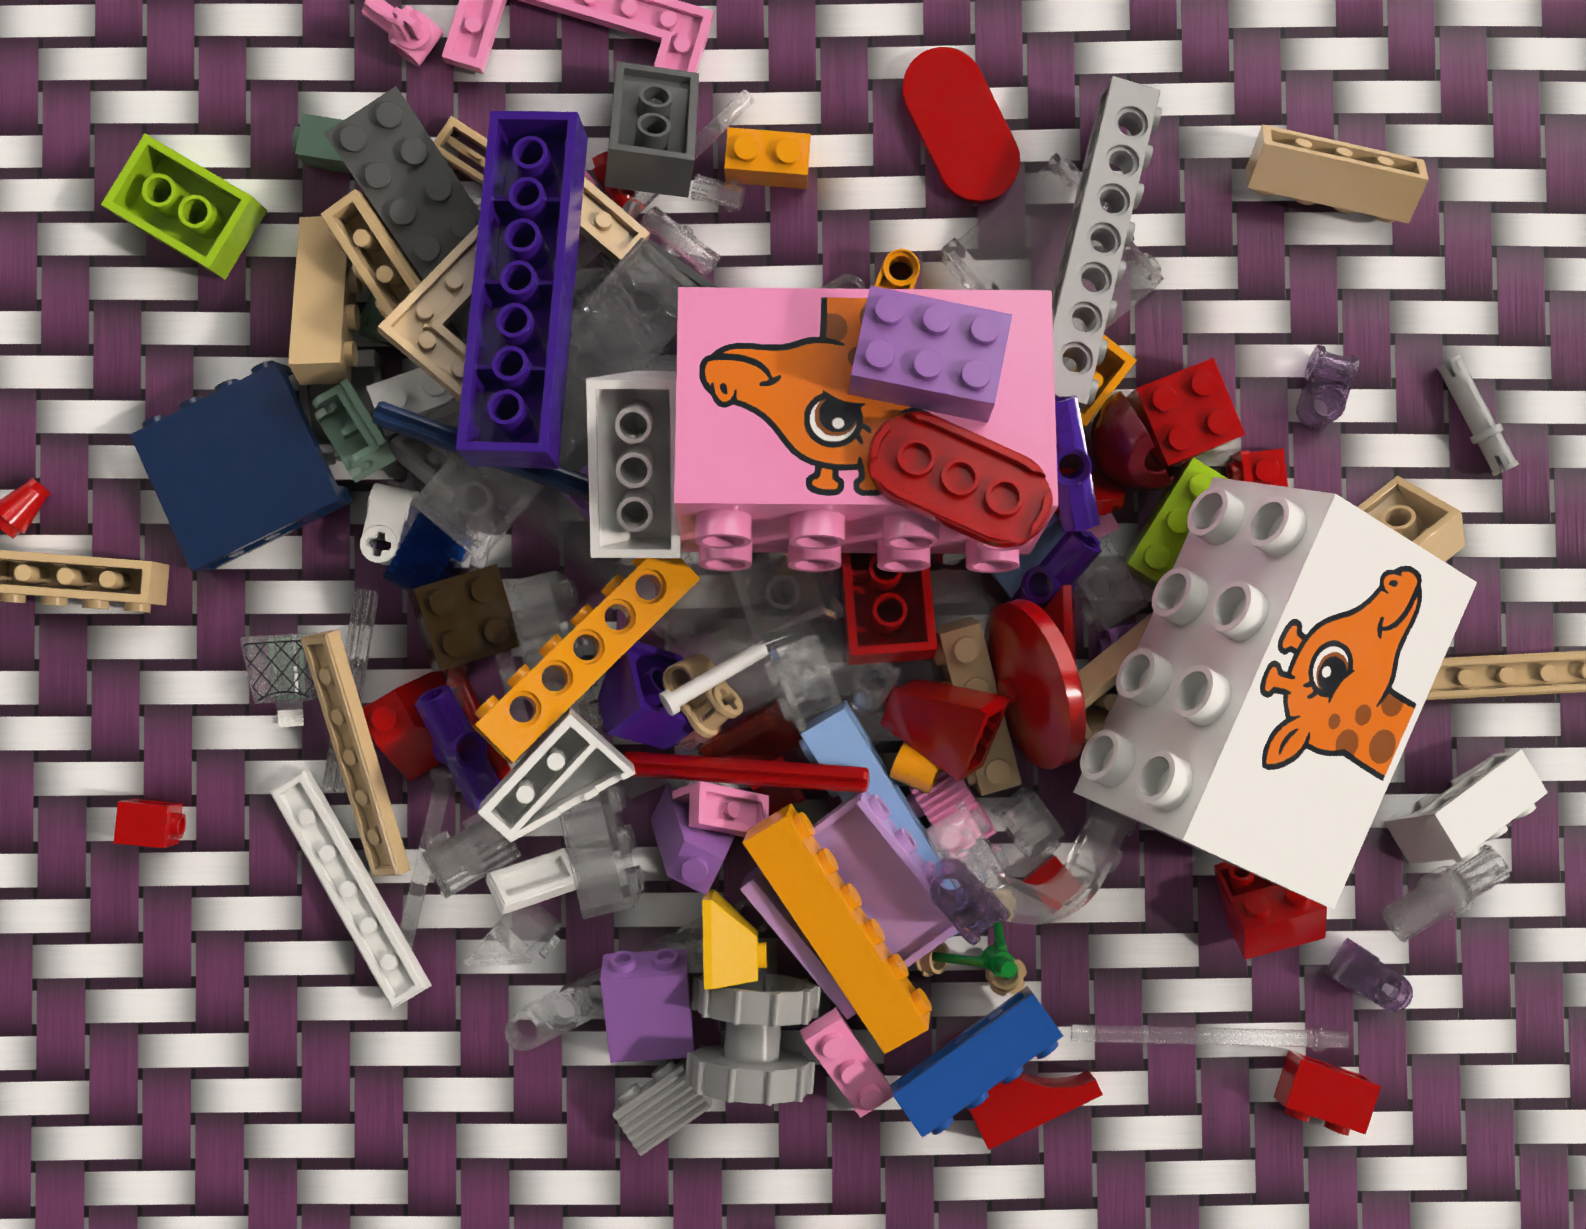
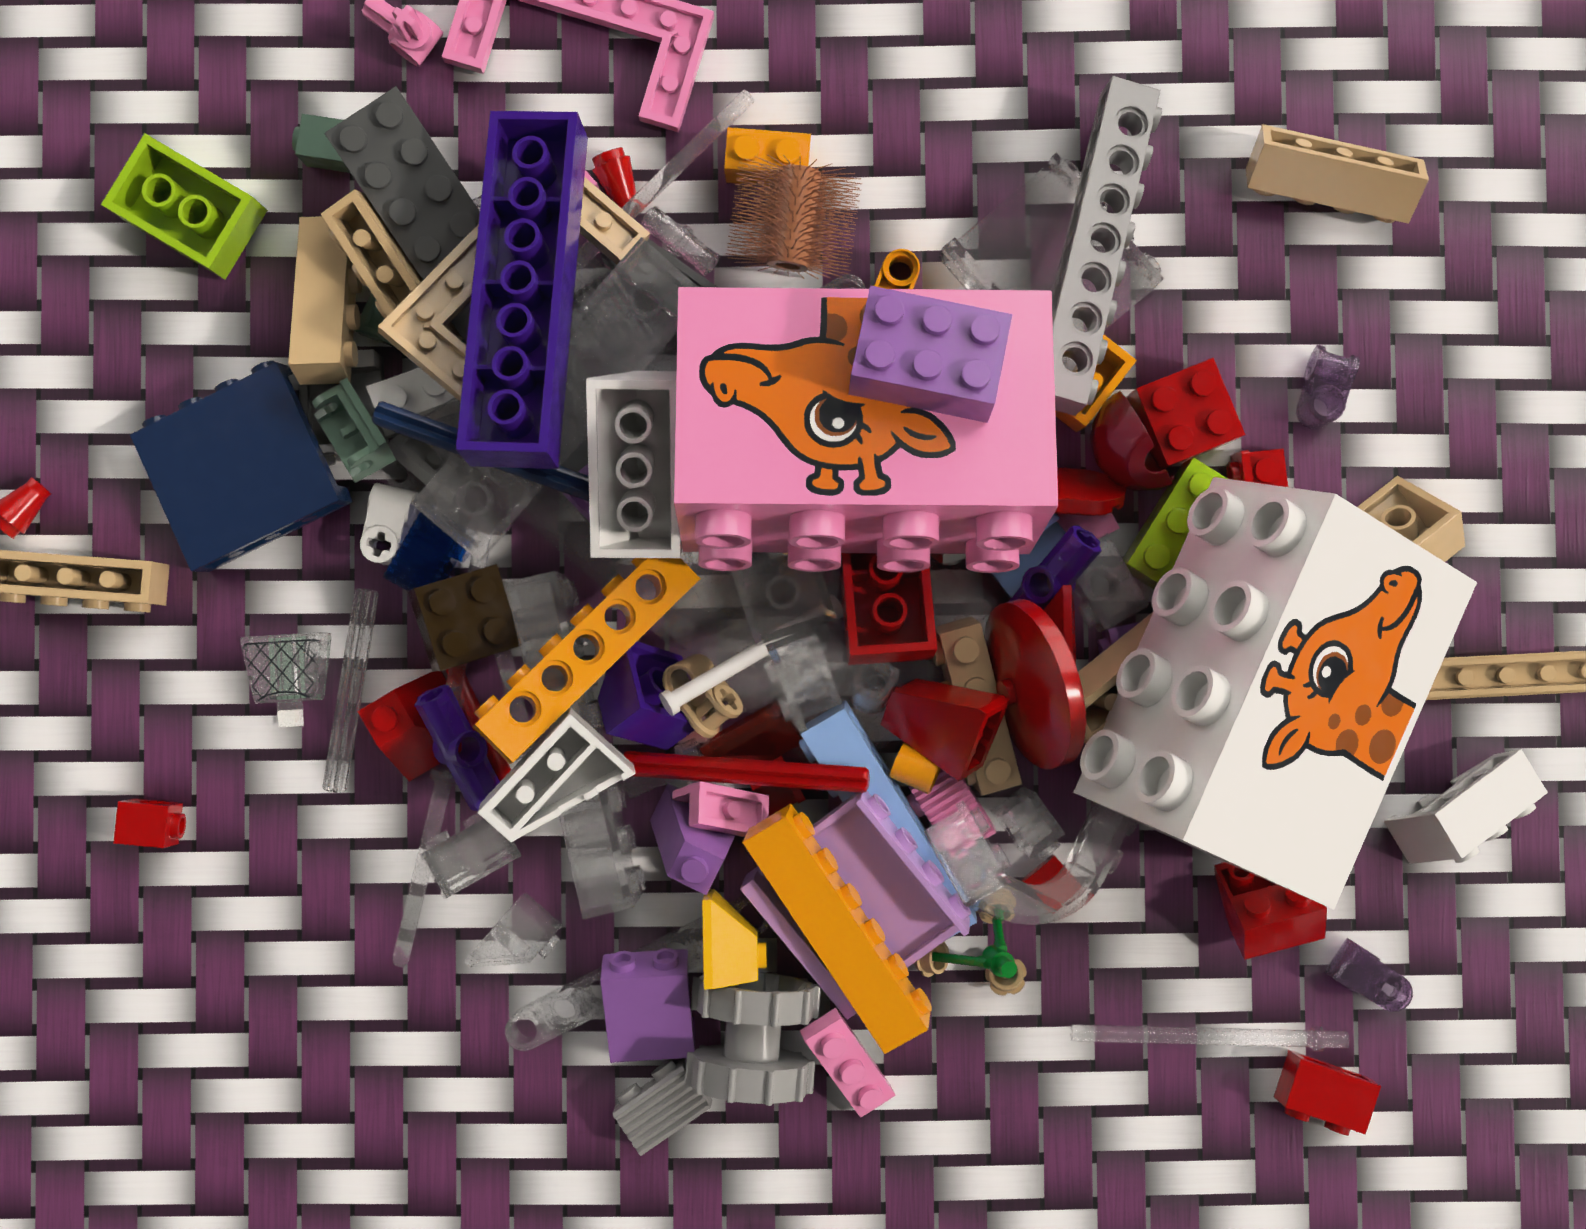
white tile [269,769,432,1009] -> none
tan tile [301,629,411,876] -> none
tan tile [434,116,487,186] -> none
white tile [485,848,581,915] -> none
dark grey slope [604,61,699,198] -> none
clear pin [691,174,745,213] -> none
red tile [867,411,1053,548] -> none
blue brick [890,986,1063,1138] -> none
red tile [902,47,1020,205] -> none
clear purple piece [930,858,1009,945] -> none
red arch [947,1030,1103,1150] -> none
dark purple piece [1055,395,1100,532] -> none
clear piece [1381,844,1510,943] -> none
light grey pin [1436,355,1519,476] -> none
none -> nougat piece [725,155,862,279]

